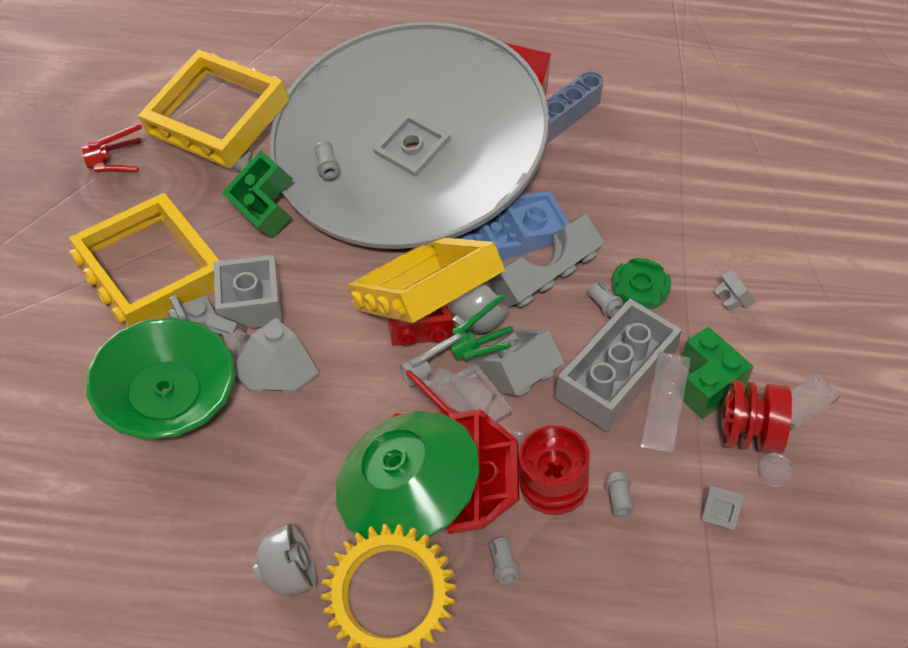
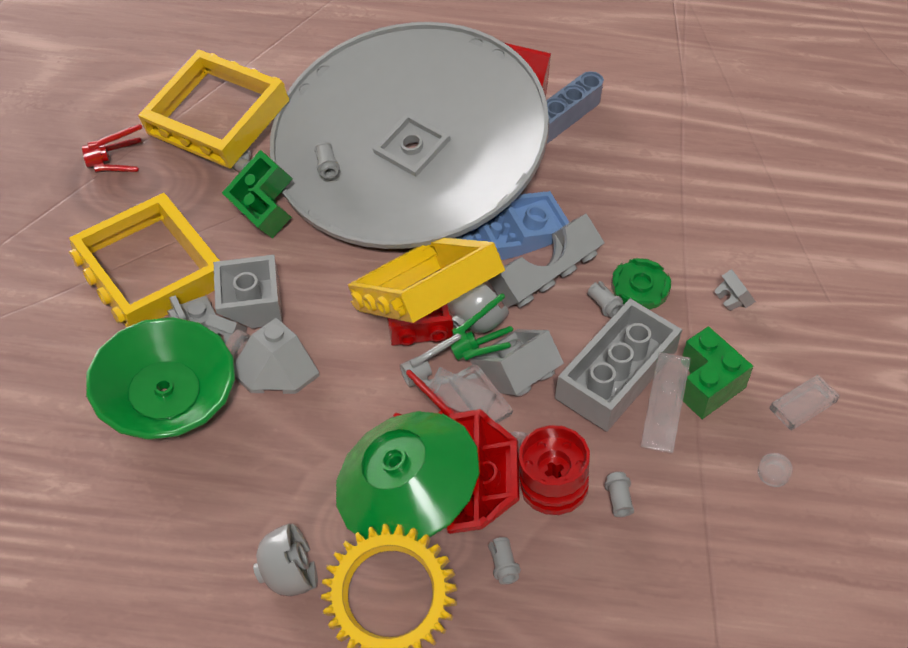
light grey tile [701,486,744,530] -> none
red wheel [721,380,792,454] -> none

